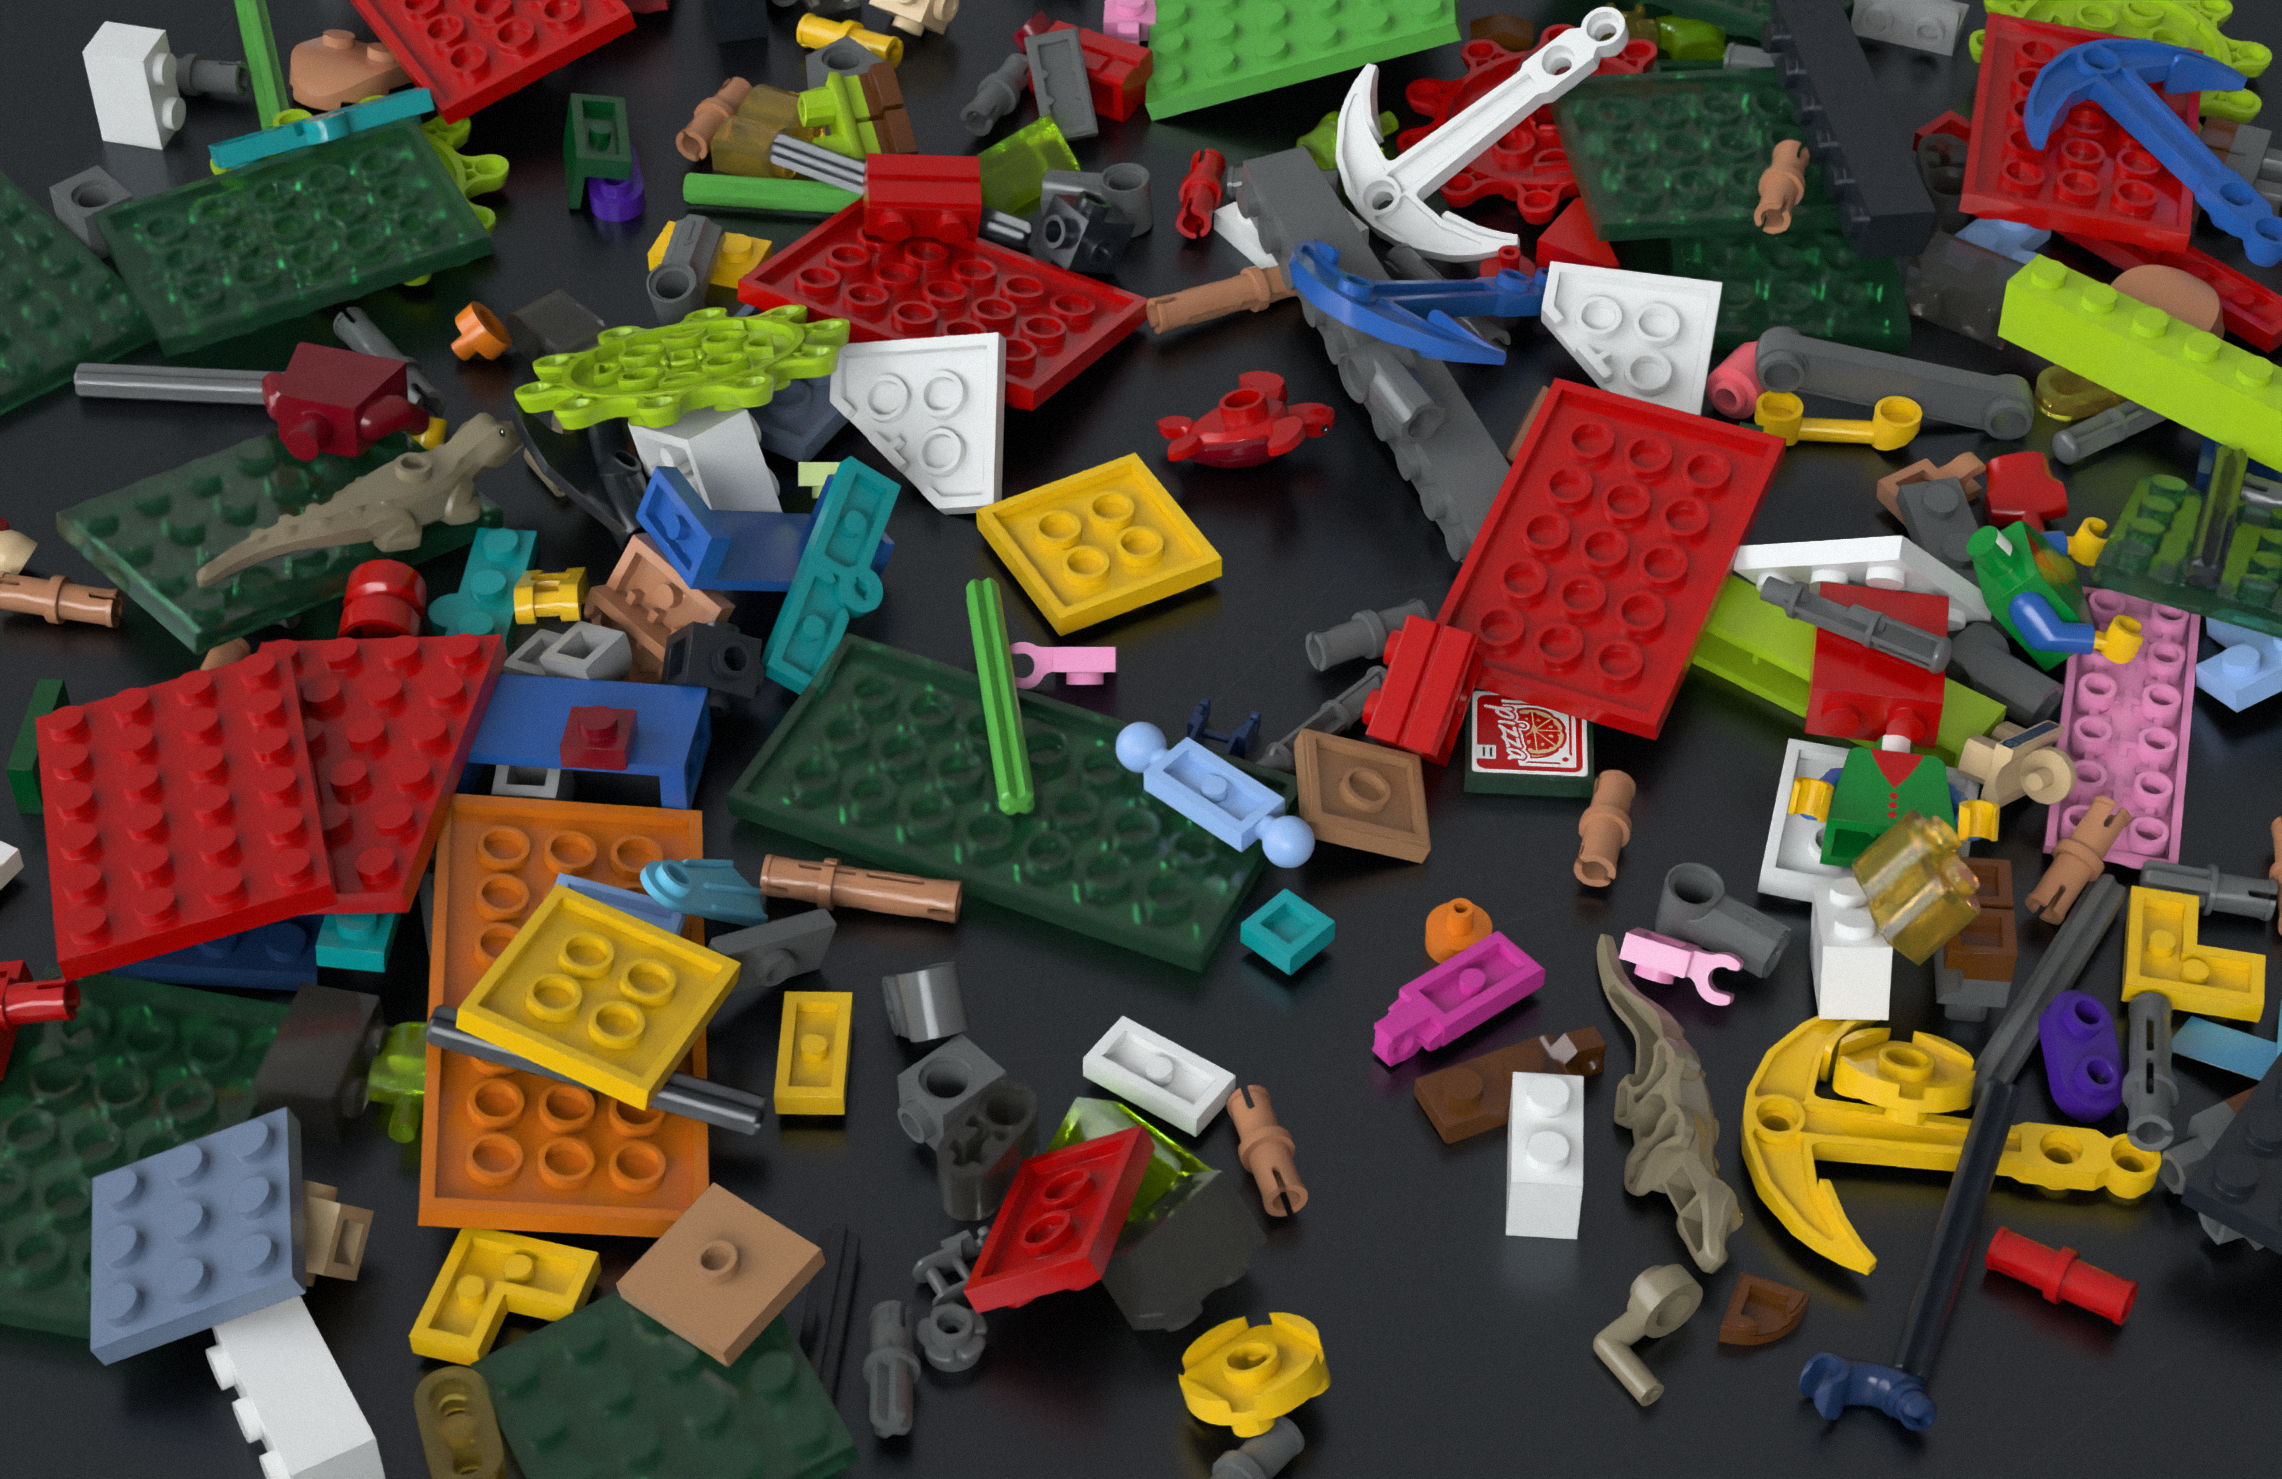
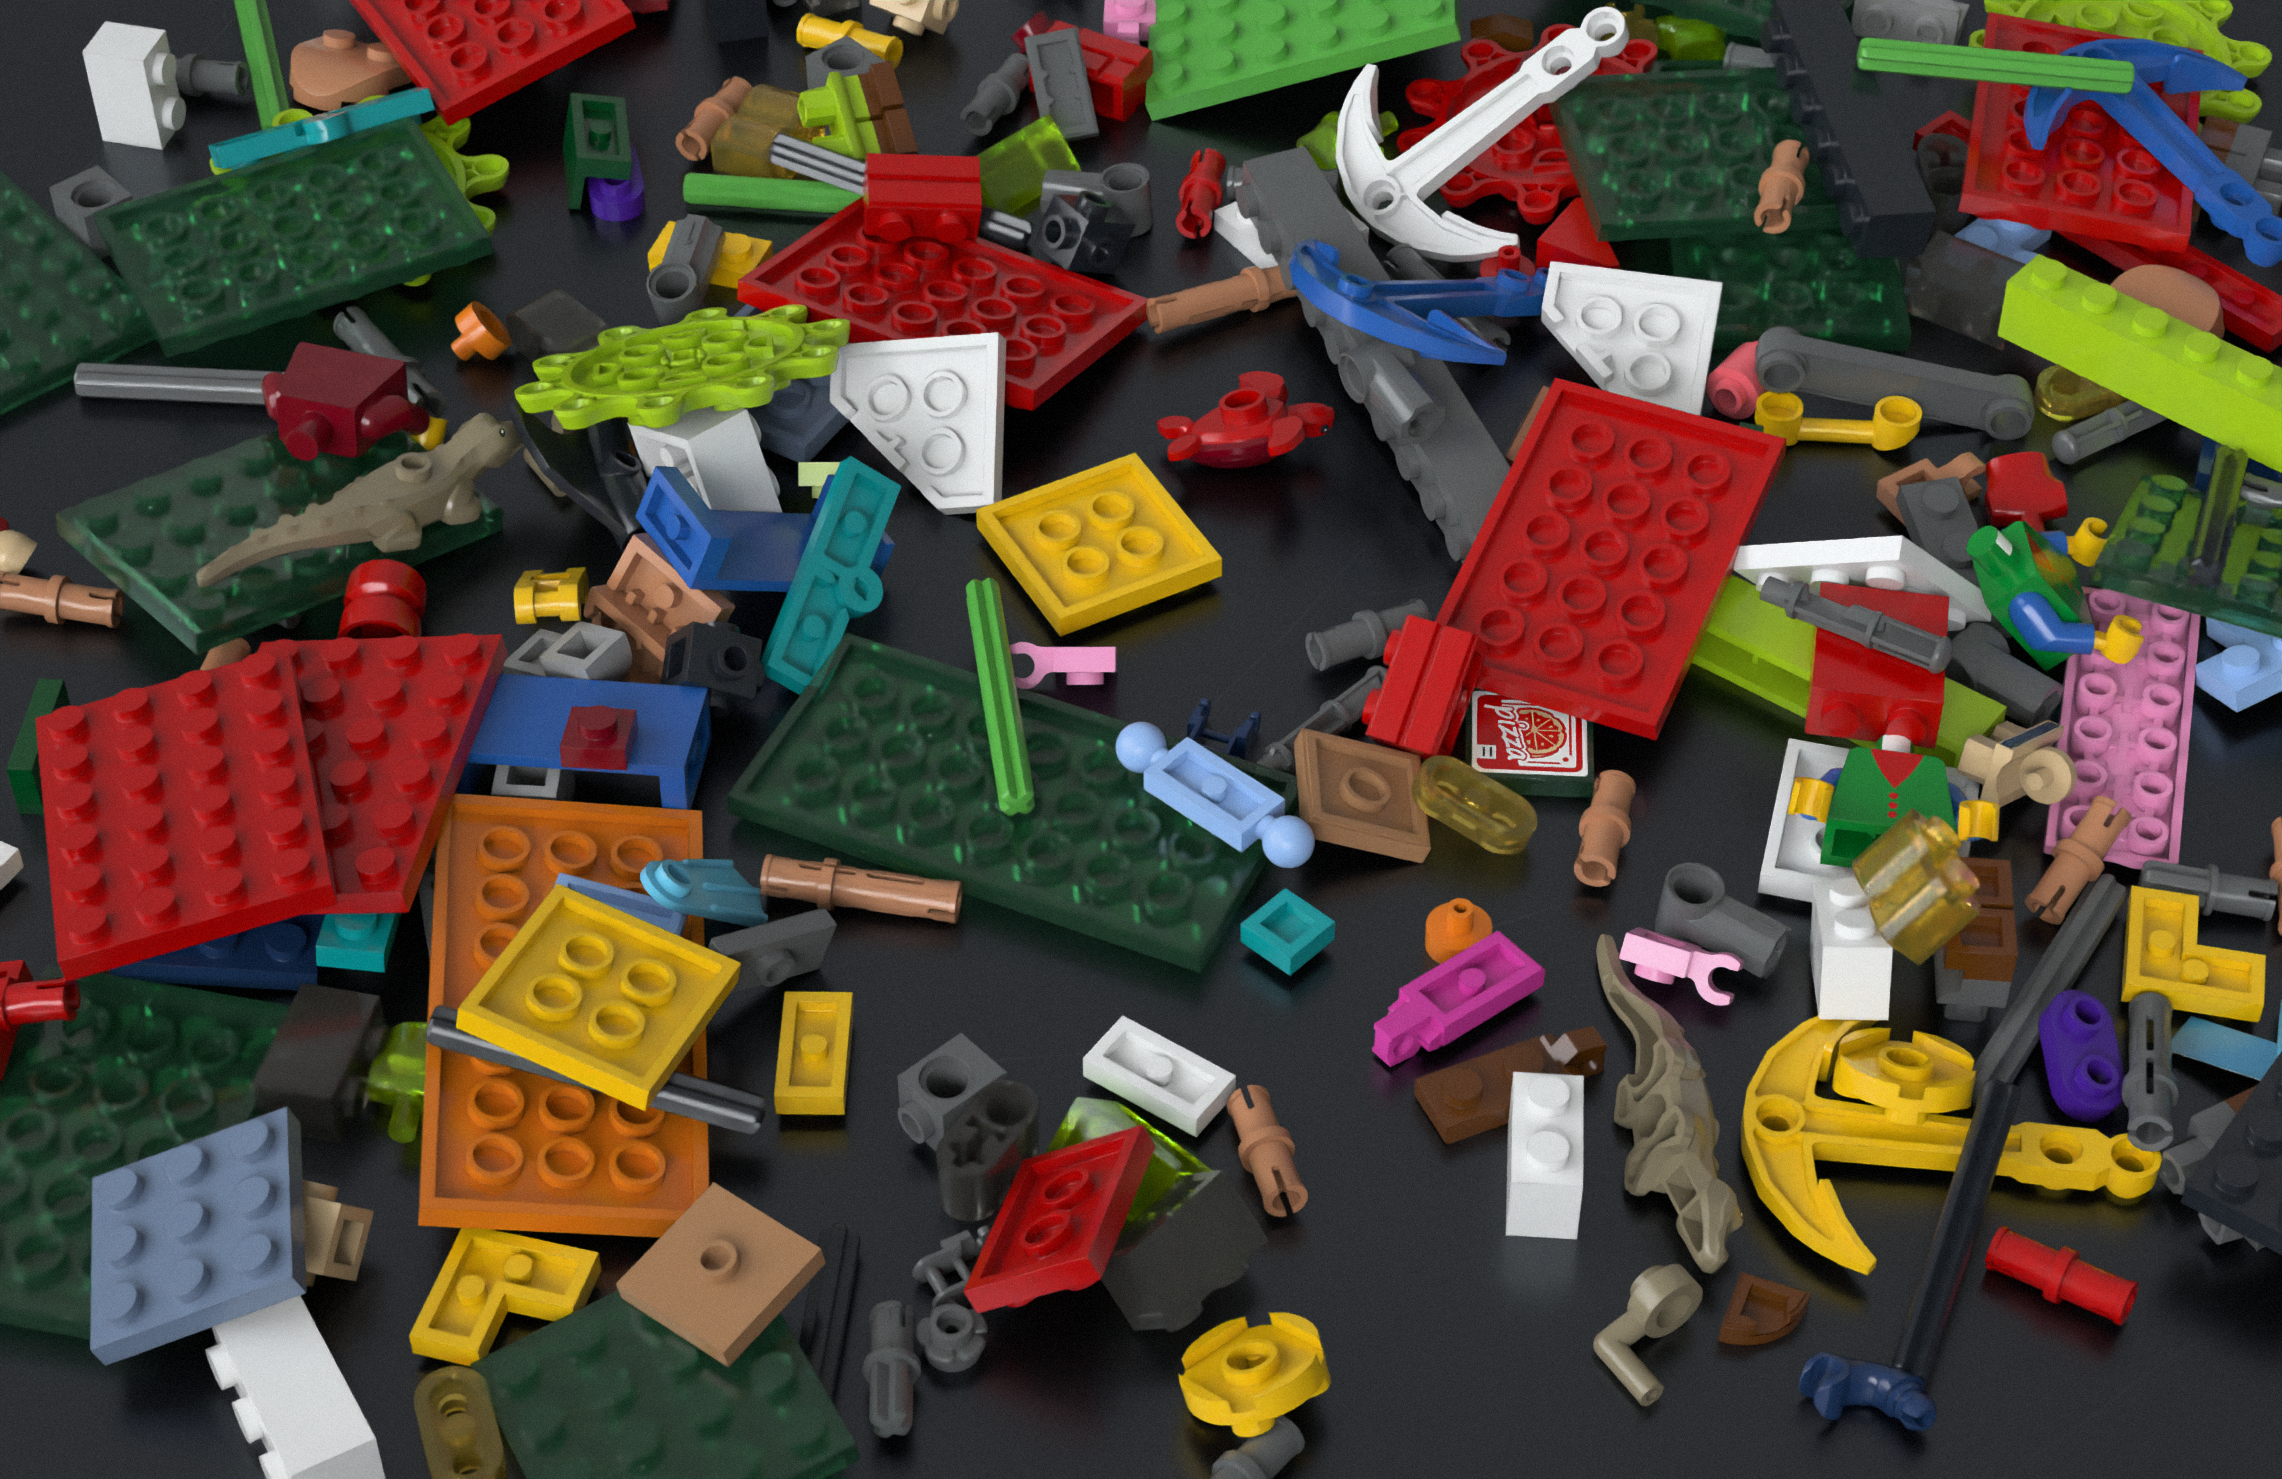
teal hinge [428,528,540,674] -> none
dark grey piece [882,961,970,1042] -> none
none -> clear yellow plate [1411,755,1537,855]
none -> bright green axle [1857,37,2135,95]

